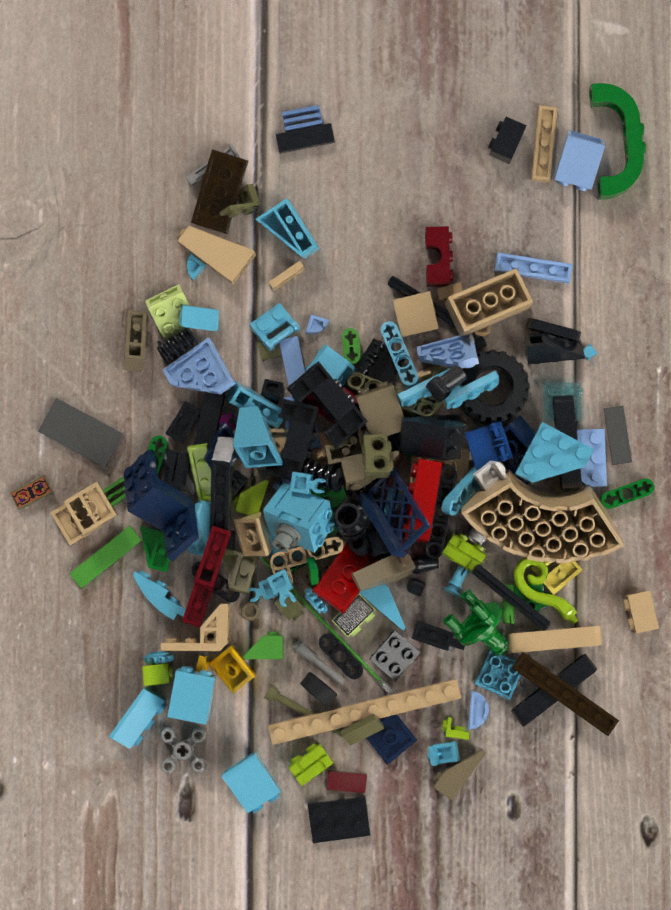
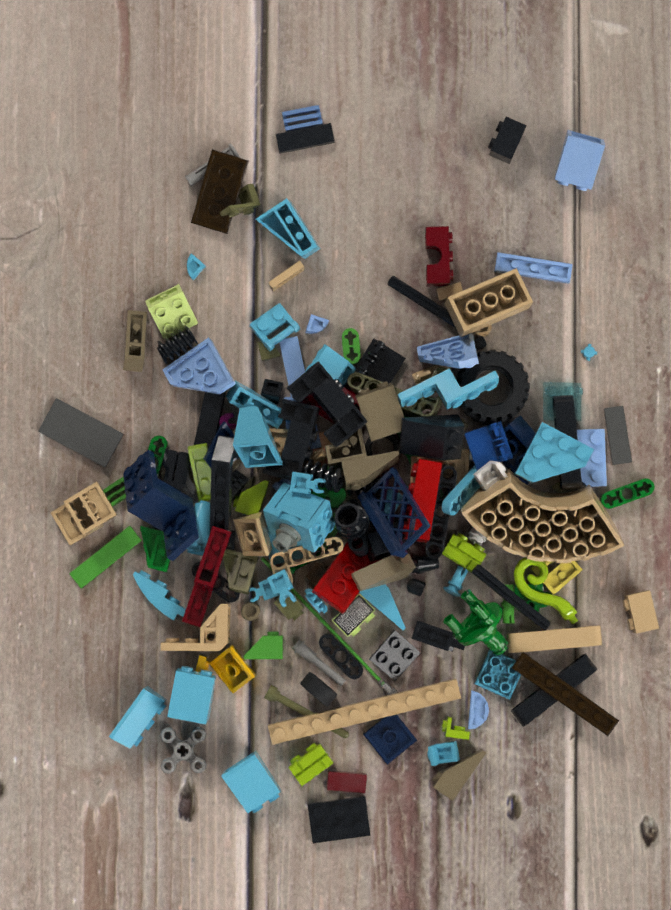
tile [10,475,54,510] -> none
lime slope [142,663,174,686] -> none
medium azure gear [143,651,174,664] -> none
black plate [165,401,201,444] -> none
tan slope [178,226,256,285] -> none
medium azure slope [178,305,219,331] -> none
green tile [307,557,319,585] -> none
olive tile [340,714,384,746] -> none
olive brick [361,434,393,479] -> none
medium azure beam [380,321,419,389] -> none
tan tile [393,291,439,337] -> none
black piece [426,365,467,402] -> none
black slope [525,333,585,365] -> none
black beam [526,318,581,342] -> none
tan tile [531,105,558,183] -> none
green arch [589,83,646,200] -> none

